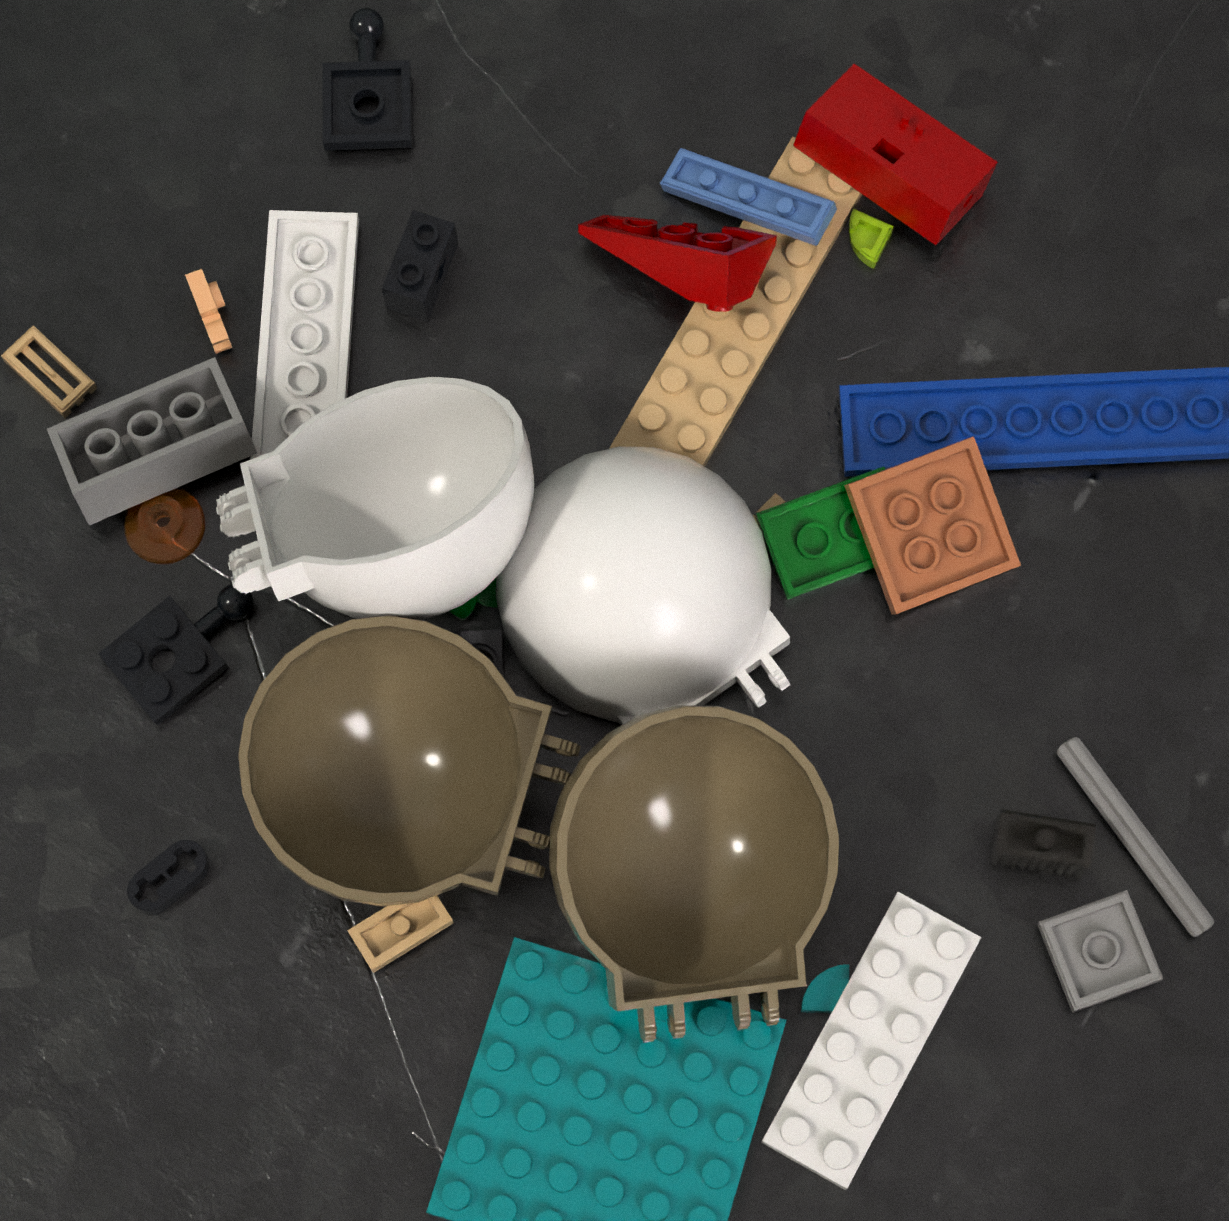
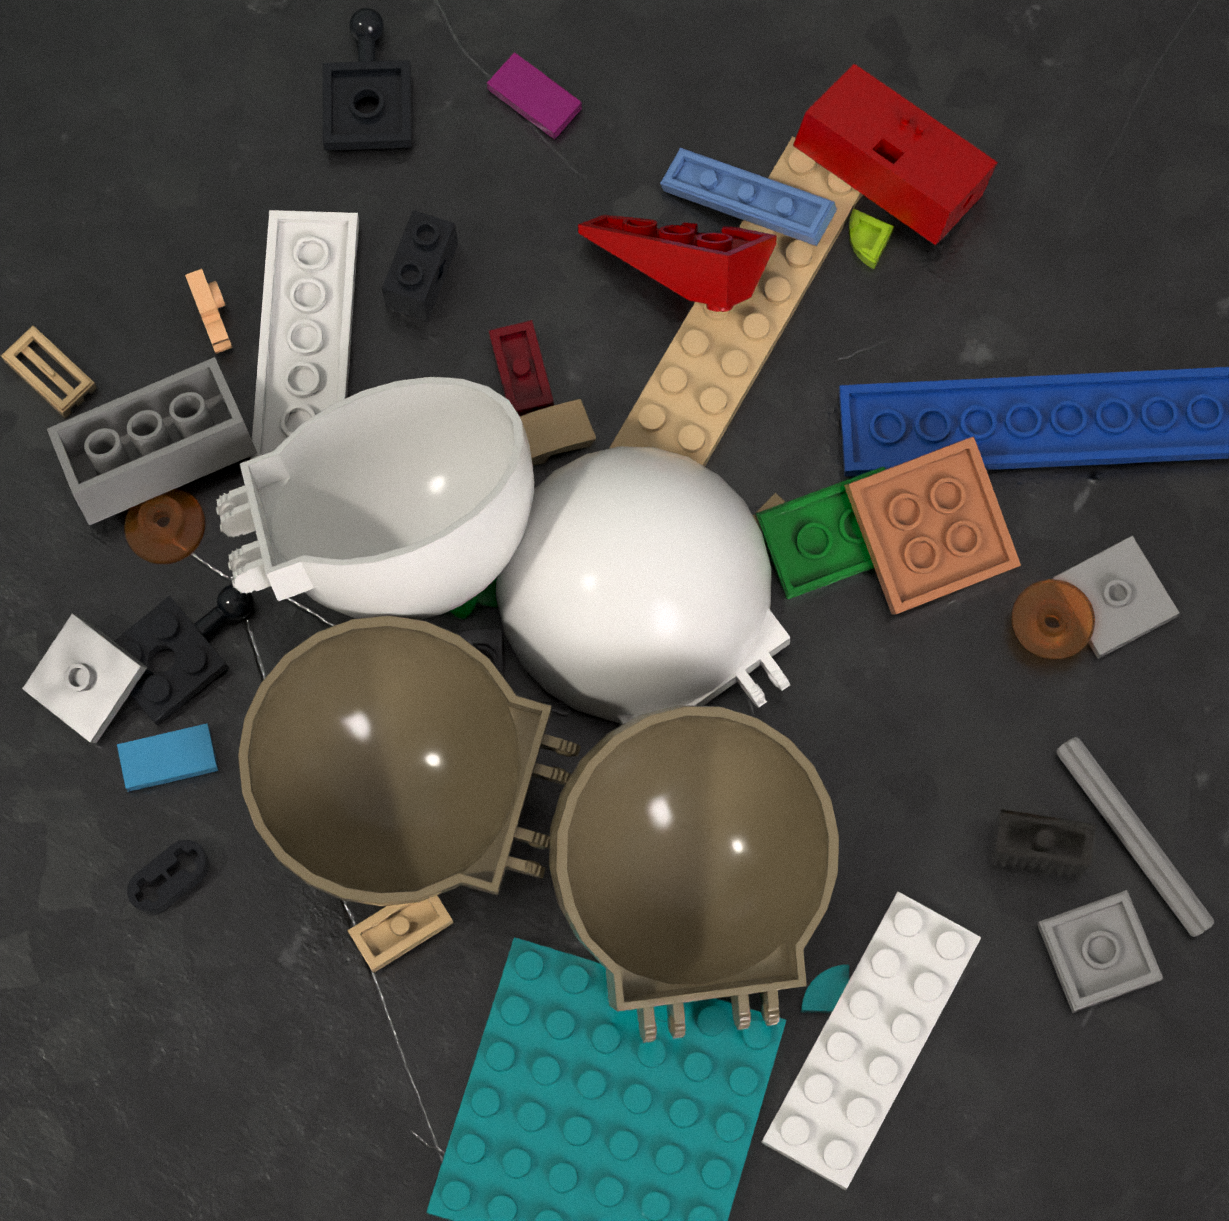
none -> plate [22,613,147,743]
none -> dark azure tile [117,723,219,792]
none -> magenta tile [487,52,582,140]
none -> dark red plate [489,320,554,416]
none -> tan slope [520,399,596,465]
none -> clear orange piece [1012,579,1095,659]
none -> light grey plate [1052,536,1179,659]

